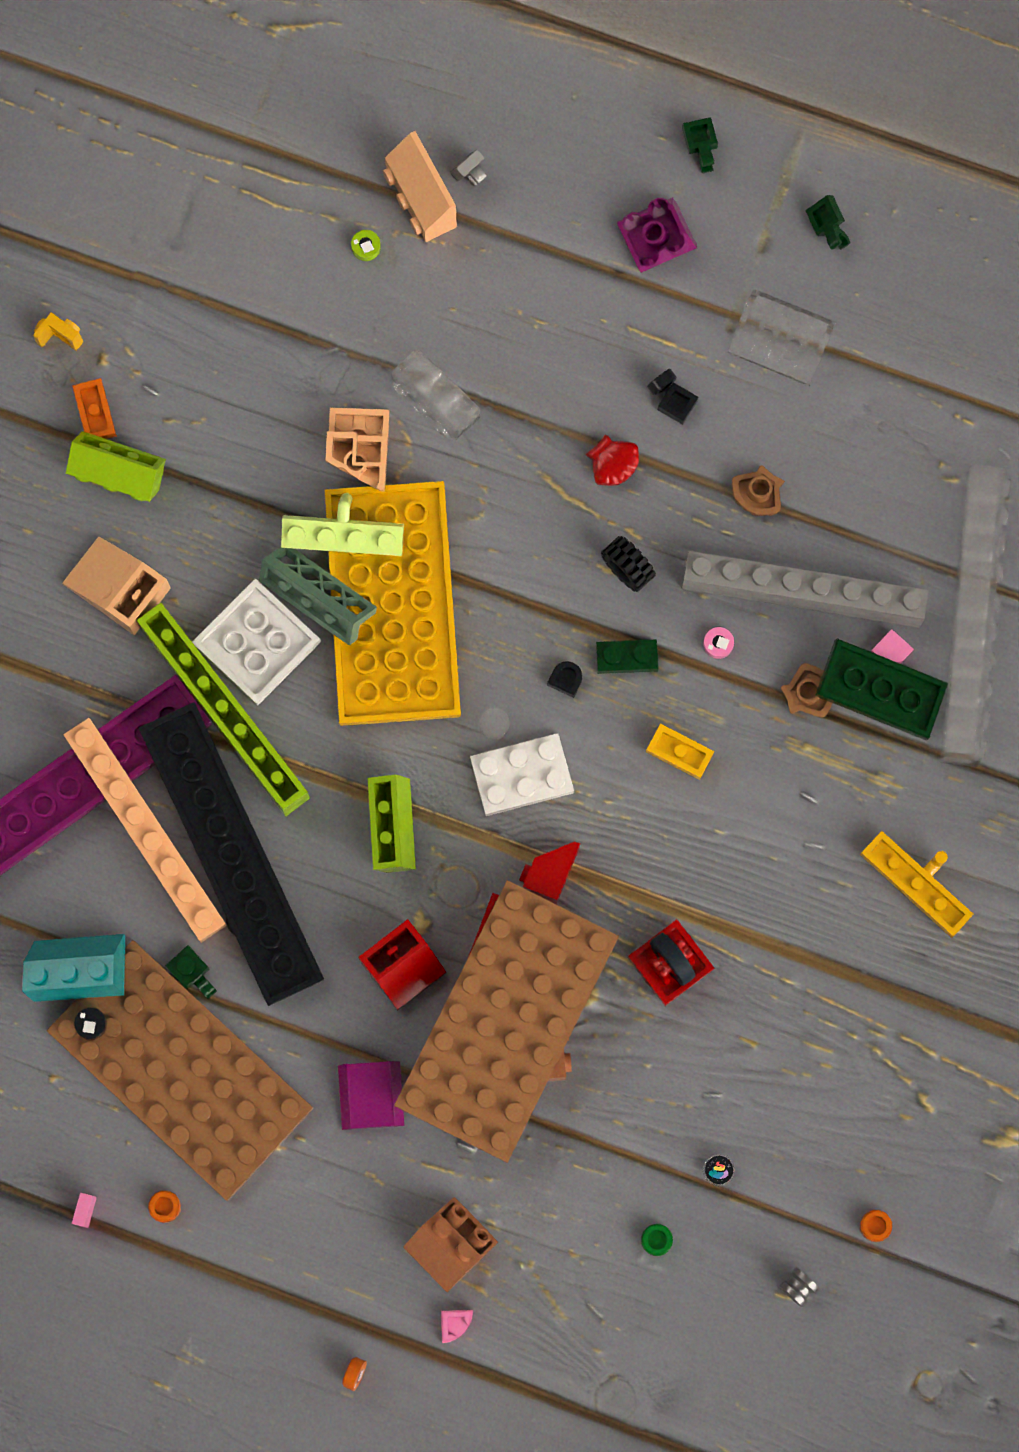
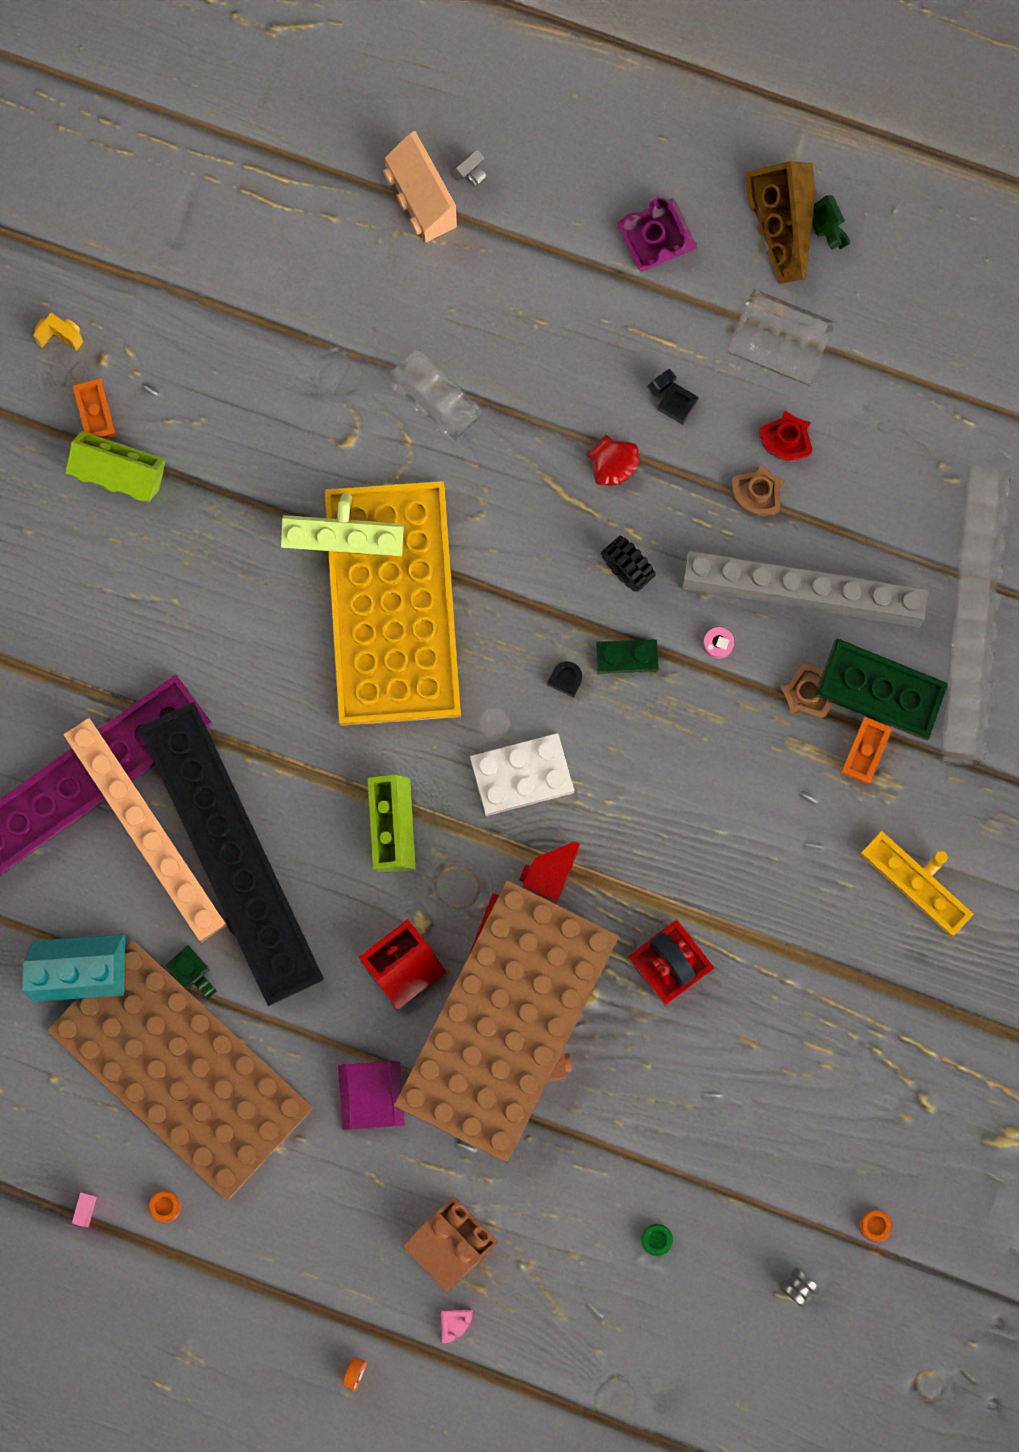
light nougat slope [62,536,171,635] -> none
black tile [74,1008,107,1040] -> none
lime brick [137,603,310,817] -> none
white plate [192,579,321,706] -> none
sand green fence [259,547,377,645] -> none
light nougat slope [326,408,390,492] -> none
lime tile [351,230,381,261] -> none
yellow plate [646,723,715,780] -> none
dark green plate [682,117,718,173] -> none
tile [703,1154,735,1186] -> none
bright pink tile [871,629,914,664] -> none
none -> pearl gold wedge [745,161,815,284]
none -> red animal [759,411,813,461]
none -> orange plate [840,717,893,786]

